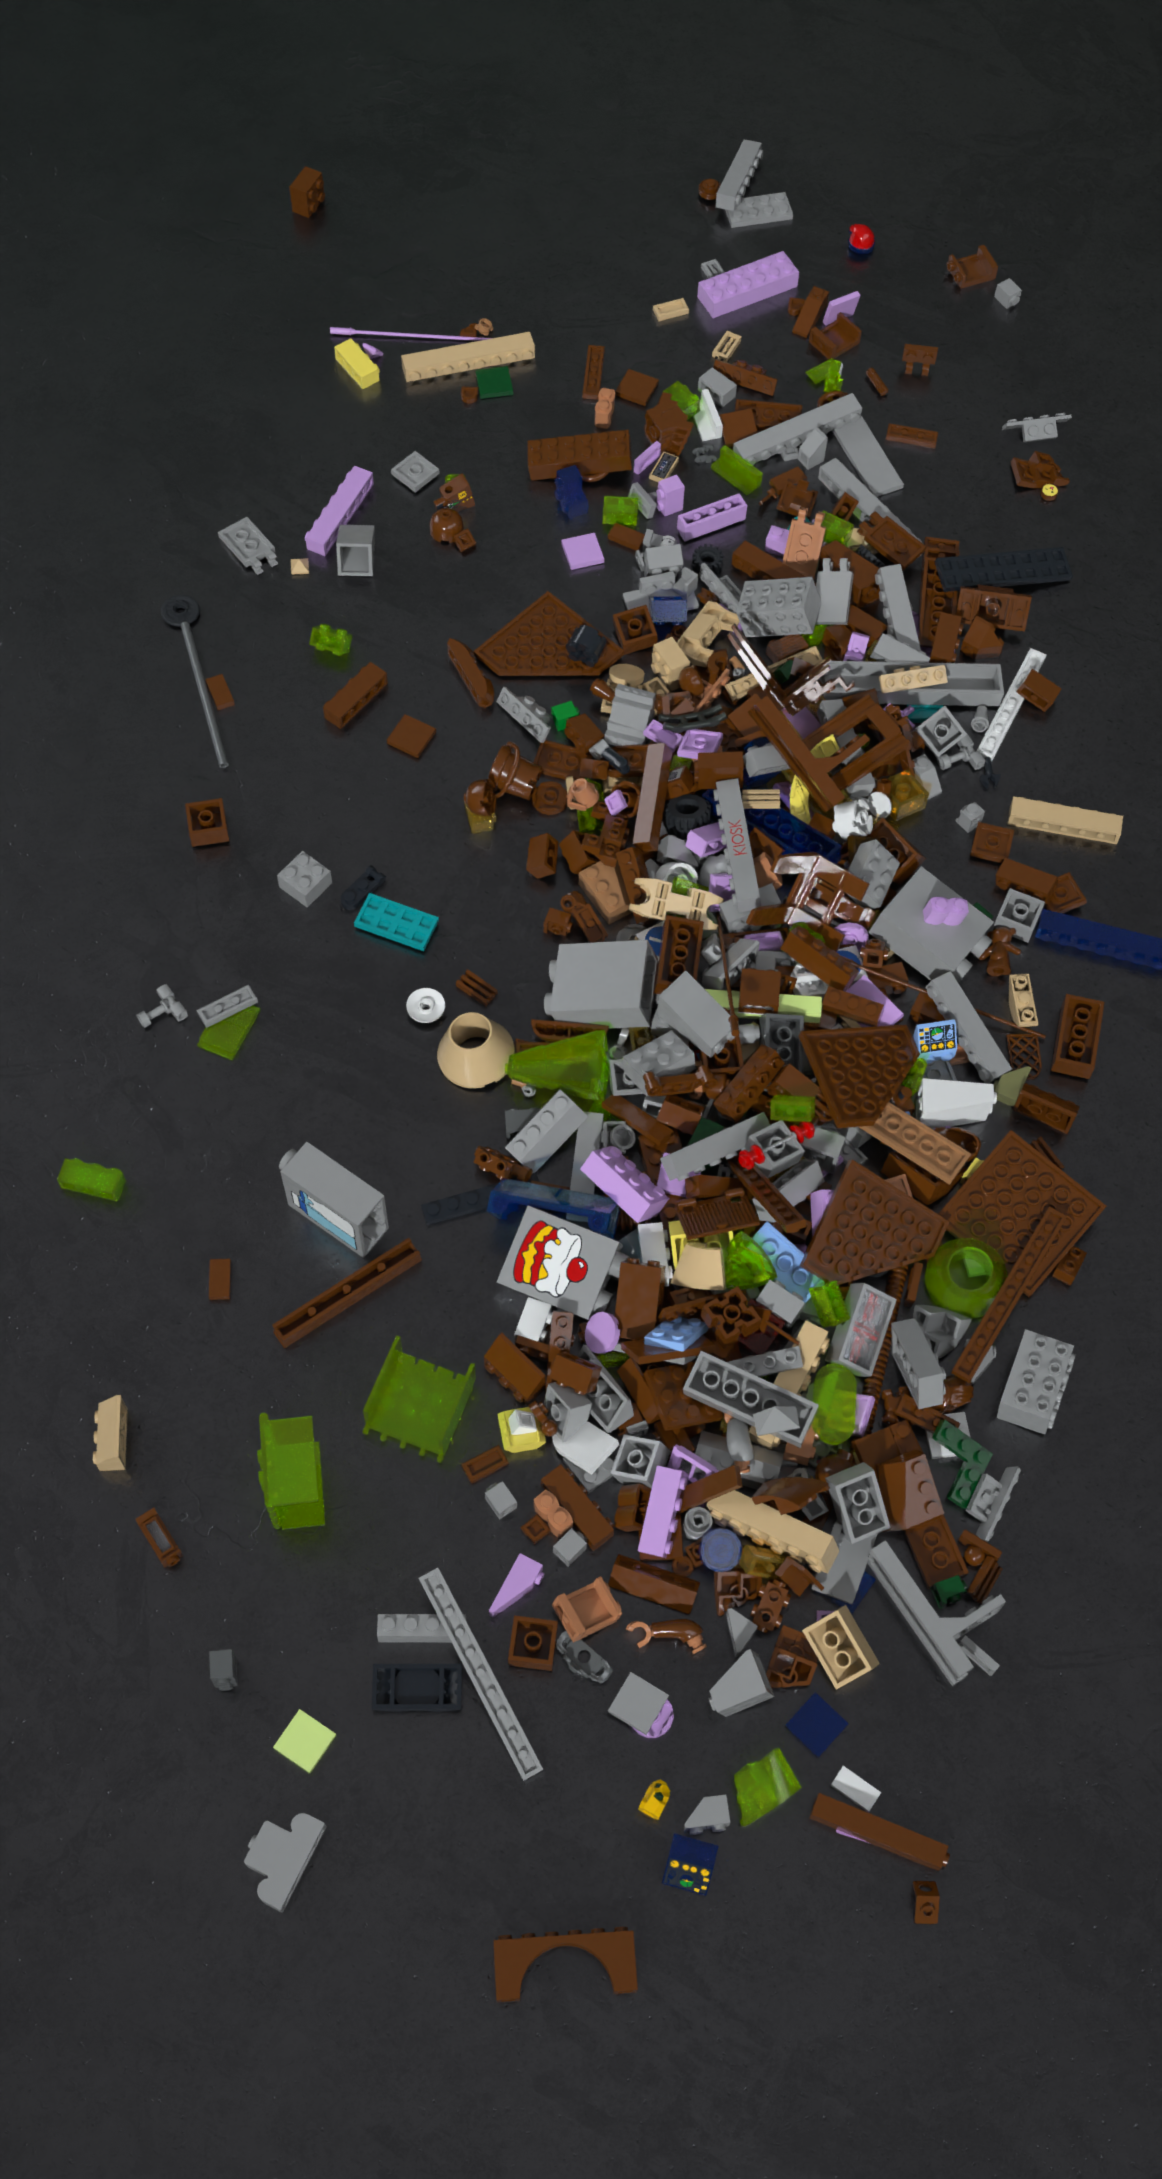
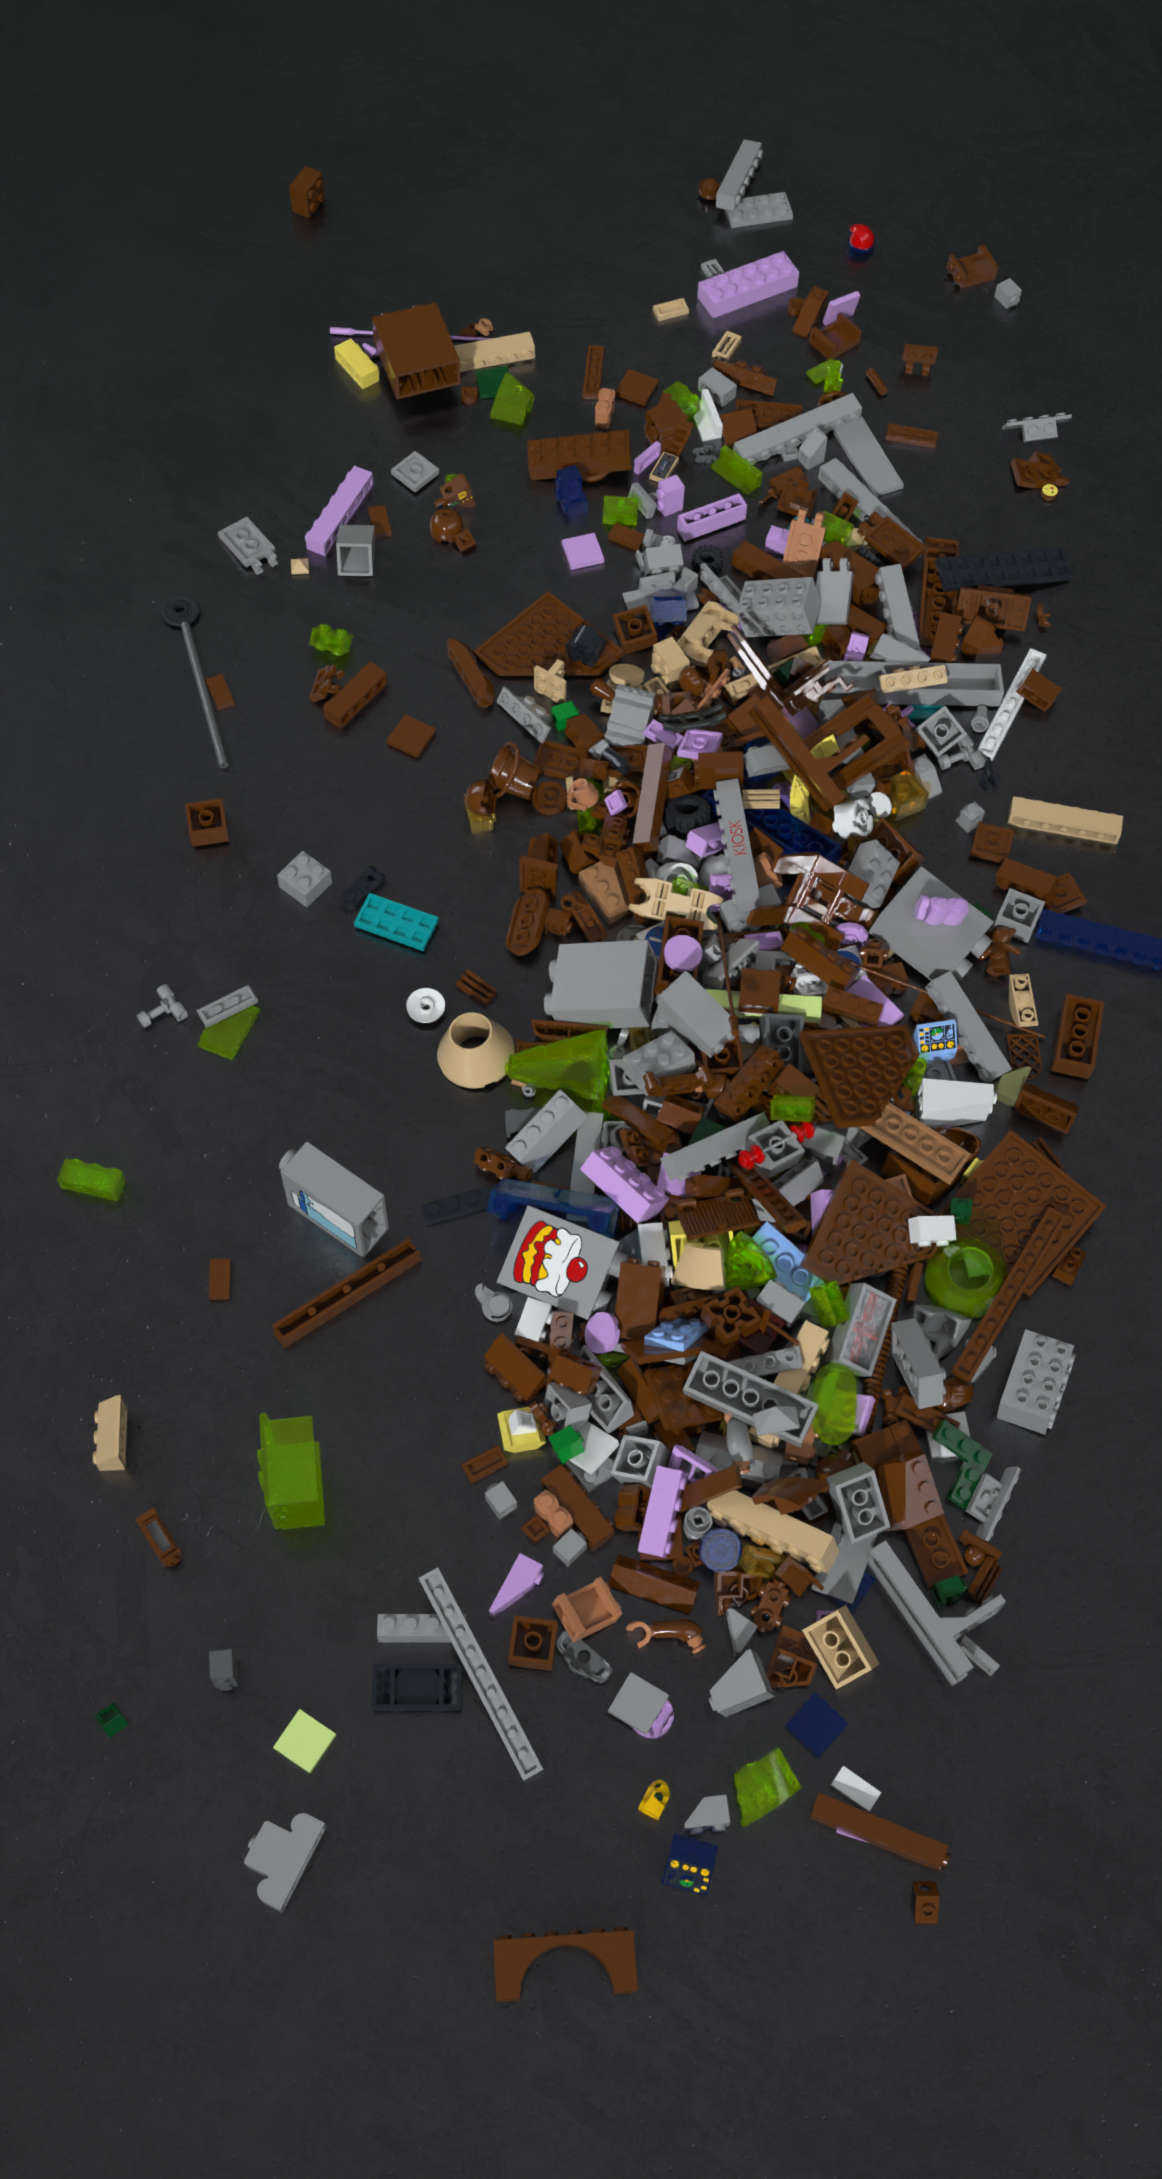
clear neon green windscreen [363,1335,476,1463] -> none
none -> dark green slope [95,1702,128,1737]
none -> reddish brown plate [309,664,345,703]
none -> reddish brown tile [368,505,392,539]
none -> reddish brown brick [372,302,461,399]
none -> light grey piece [475,1284,513,1322]
none -> clear neon green slope [490,372,535,425]
none -> reddish brown tile [506,888,550,956]
none -> reddish brown tile [519,855,558,900]
none -> tan bracket [534,659,566,704]
none -> green brick [548,1425,585,1464]
none -> reddish brown slope [619,1128,651,1167]
none -> lavender tile [664,935,702,972]
none -> white brick [908,1216,956,1247]
none -> lavender tile [915,895,930,920]
none -> dark green brick [949,1198,973,1225]
none -> reddish brown piece [1036,604,1051,627]

